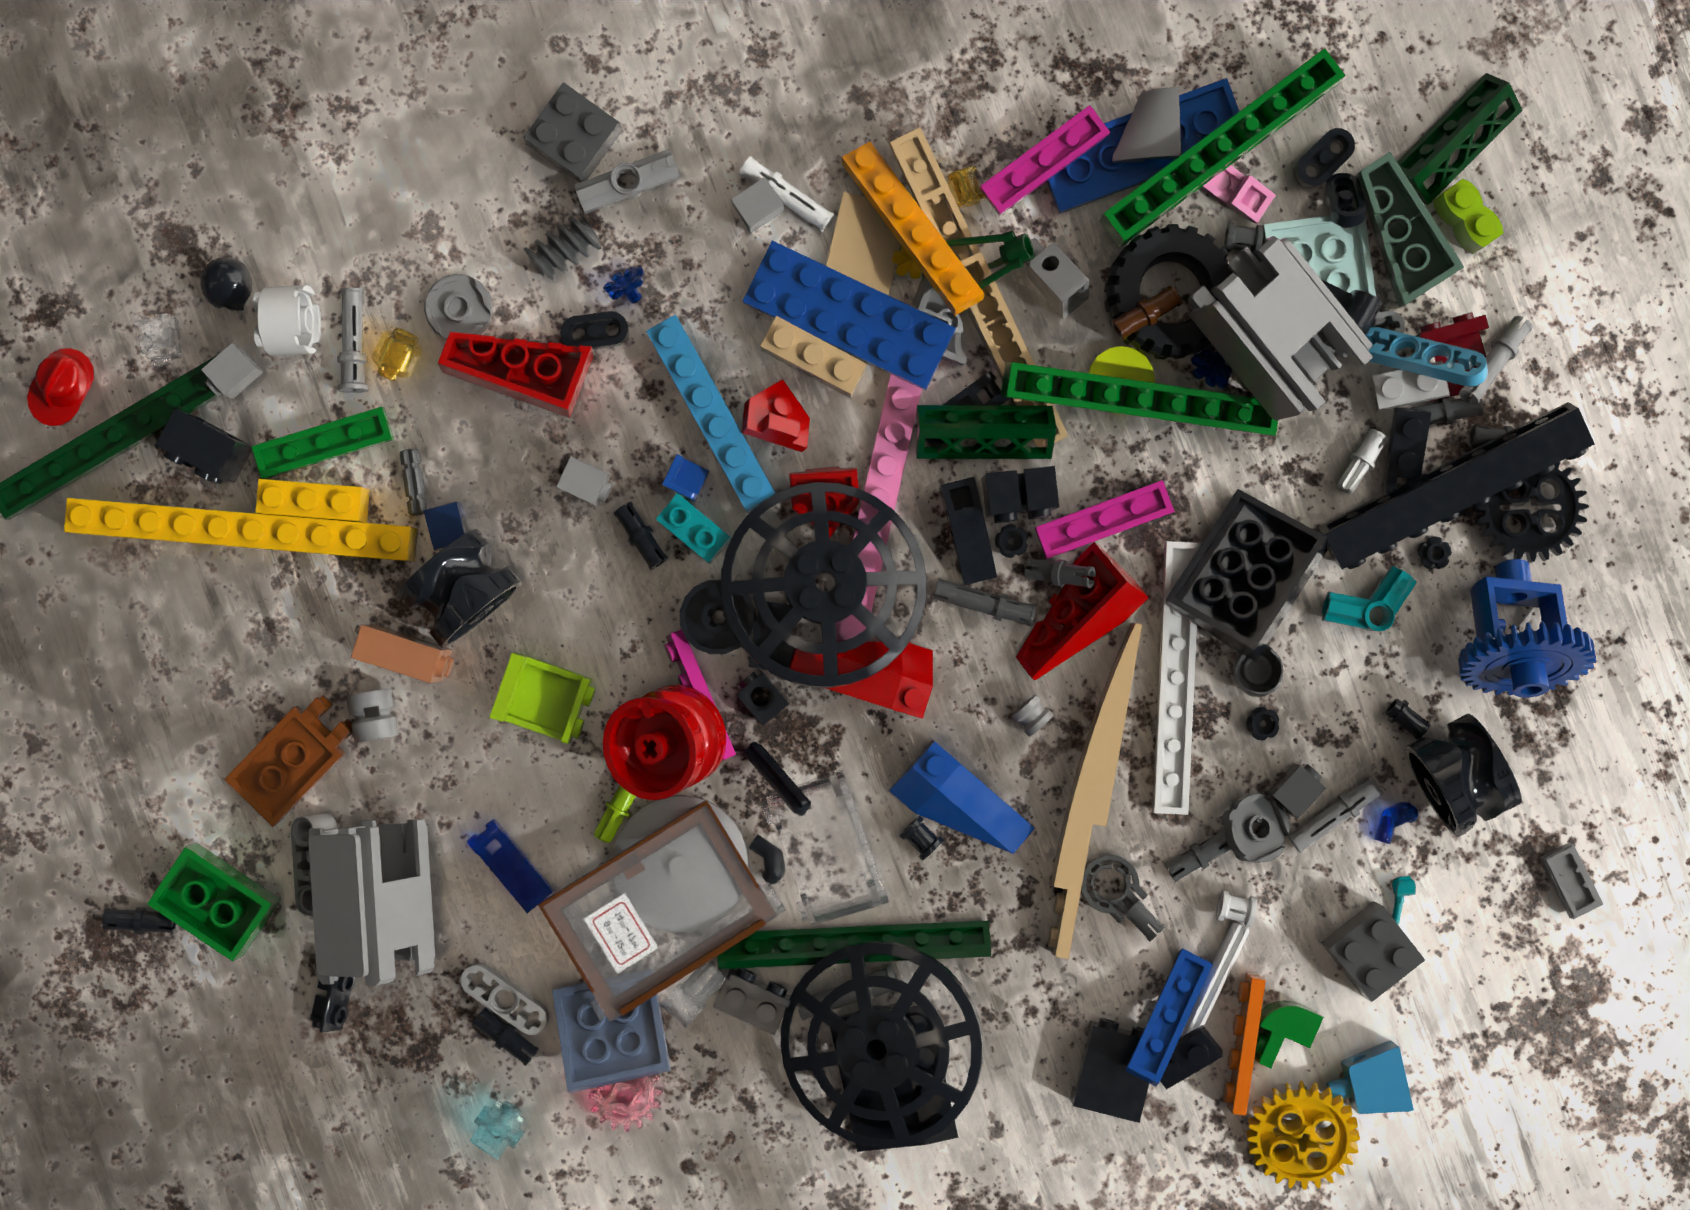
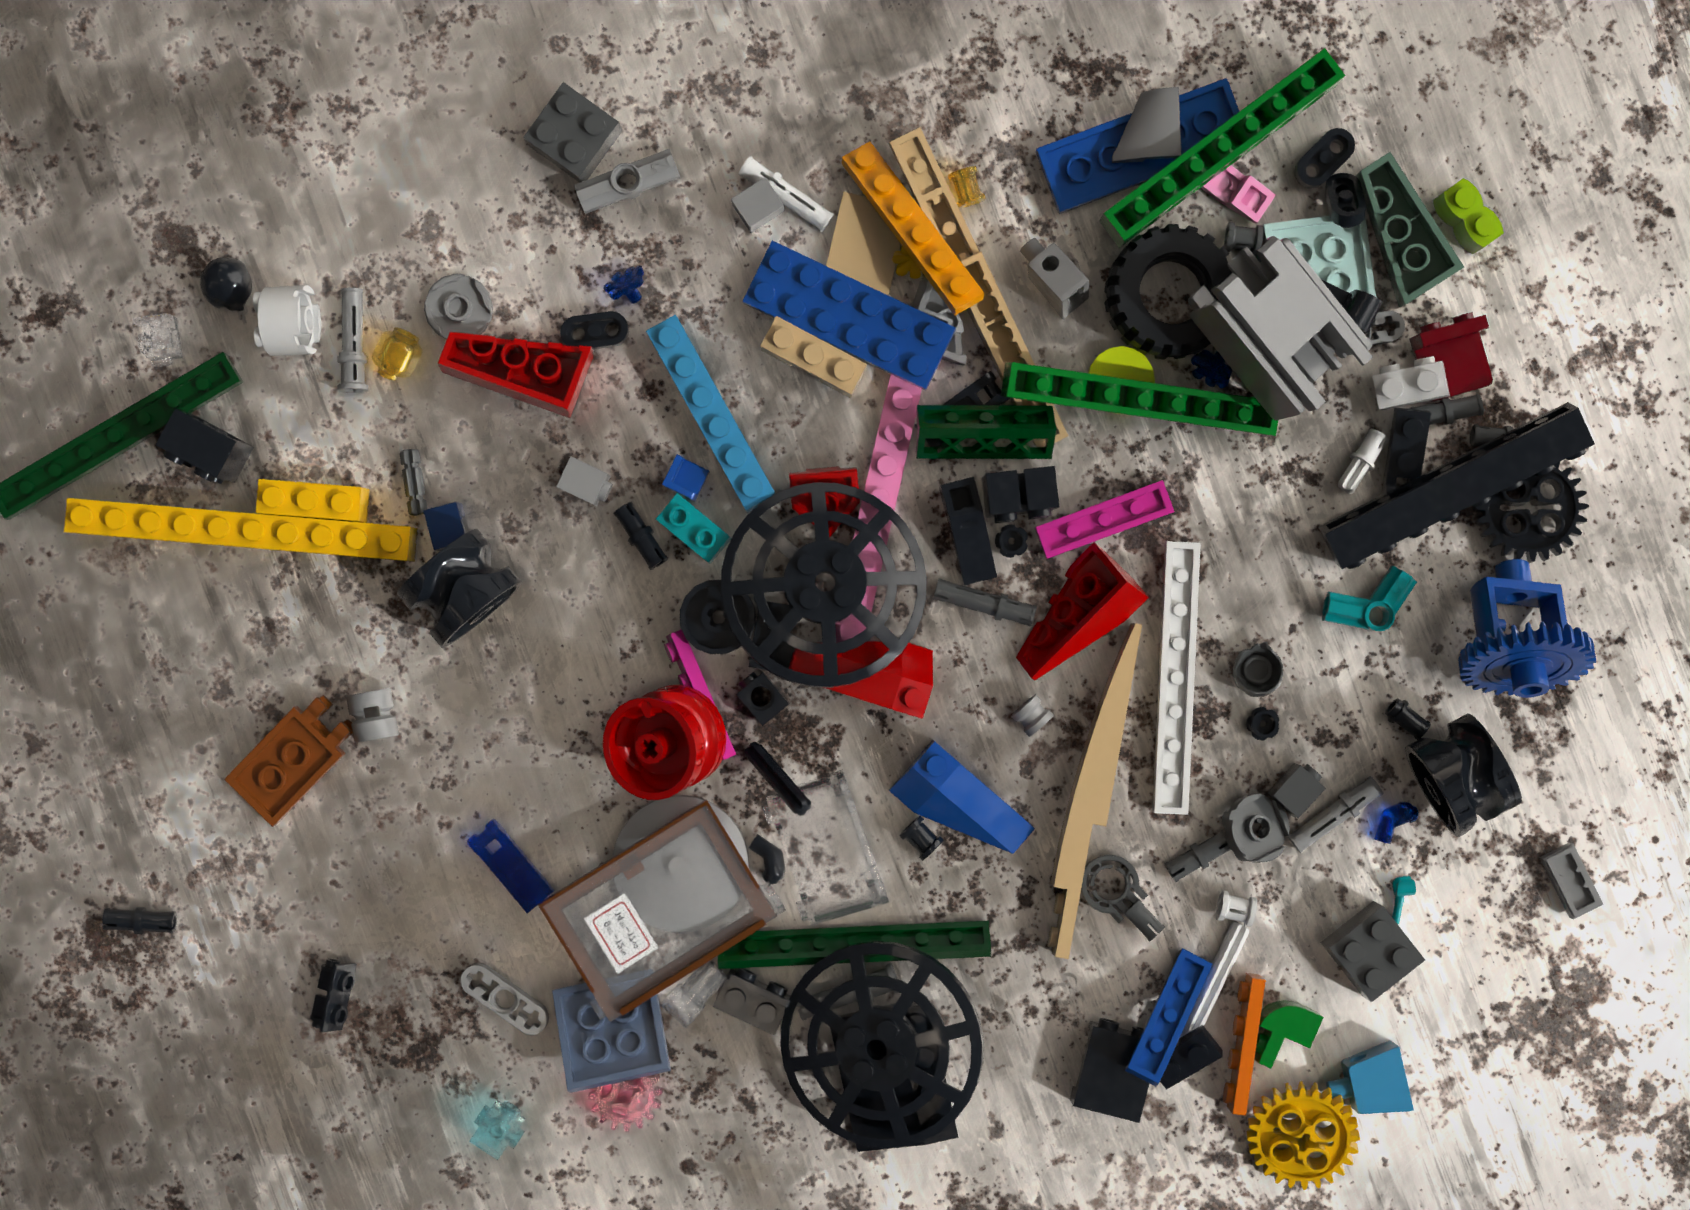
red piece [27,348,94,426] -> none
green brick [147,843,281,962] -> none
light grey brick [201,342,263,399] -> none
green plate [251,406,394,479] -> none
light grey piece [291,813,435,986] -> none
nougat brick [351,625,454,683] -> none
black pin [472,1007,539,1066] -> none
lime panel [489,652,596,744] -> none
dark grey piece [524,210,601,281] -> none
lime axle [593,785,636,843] -> none
red plate [741,379,810,452] -> none
dark green plant [946,230,1035,289] -> none
dark pink plate [979,105,1110,216] -> none
dark grey pin [1024,558,1096,588] -> none
reddish brown pin [1111,285,1182,340] -> none
black slope [1165,489,1327,662] -> none
medium azure beam [1366,327,1488,387] -> none
dark green fence [1397,73,1523,205] -> none
black plate [1418,536,1452,569] -> none
light grey pin [1459,316,1533,405] -> none

